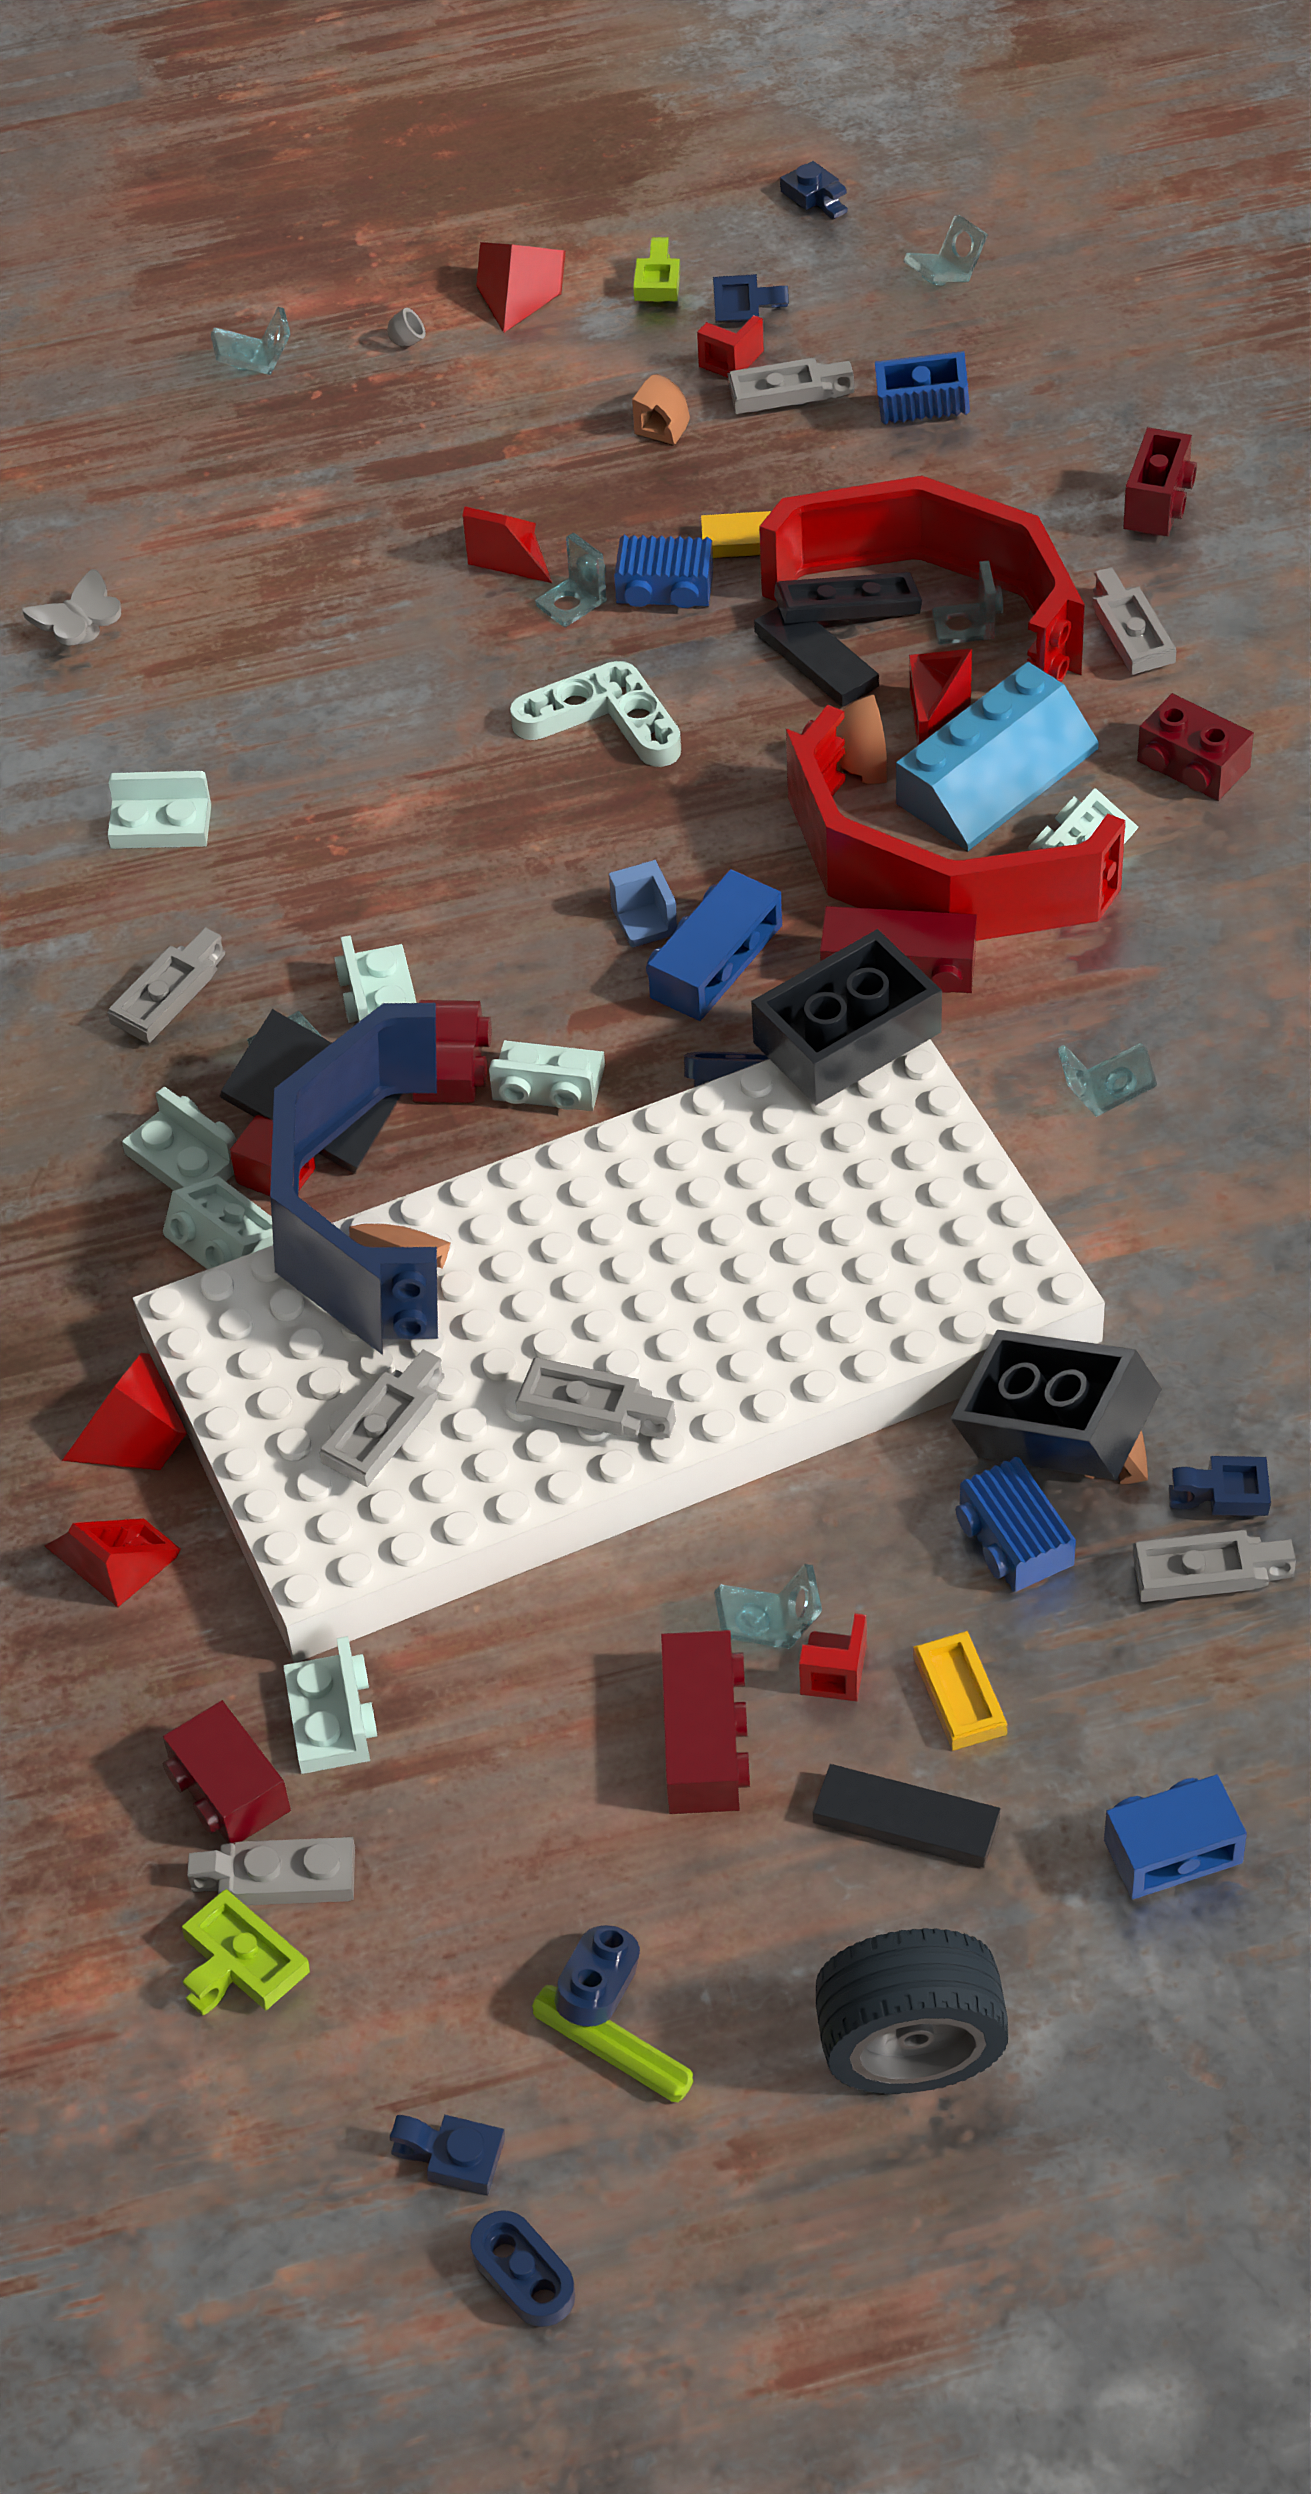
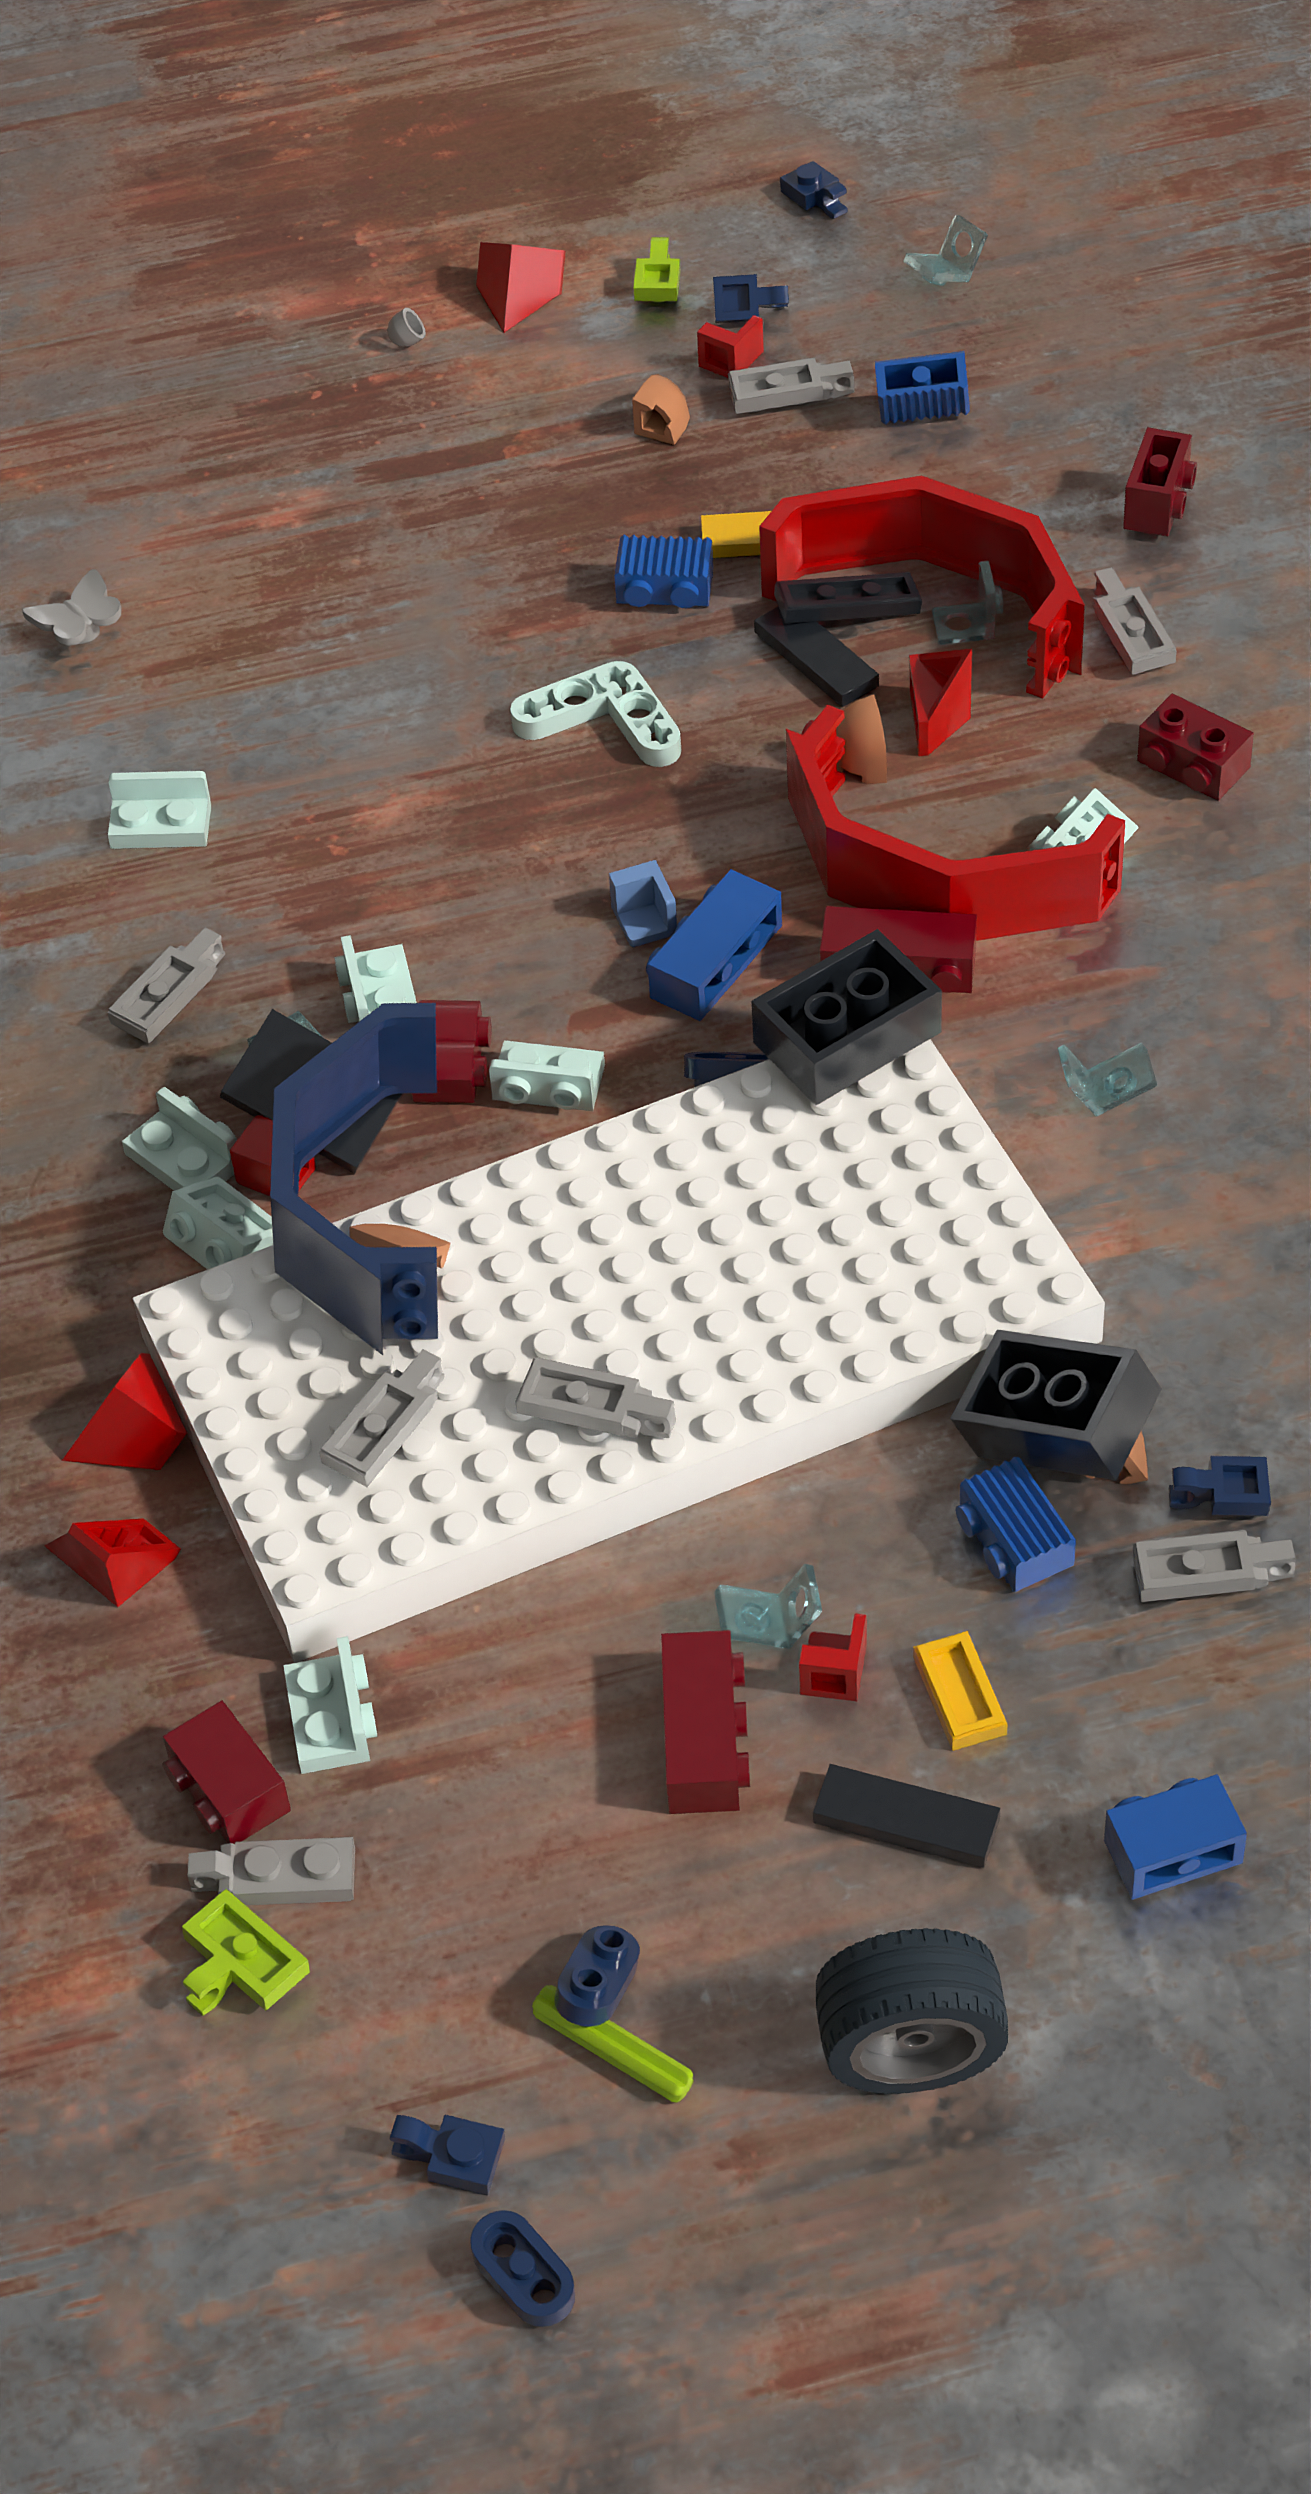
clear light blue bracket [210,307,291,375] -> none
red slope [462,506,552,583] -> none
clear light blue bracket [535,532,607,627] -> none
dark azure slope [896,662,1099,852] -> none

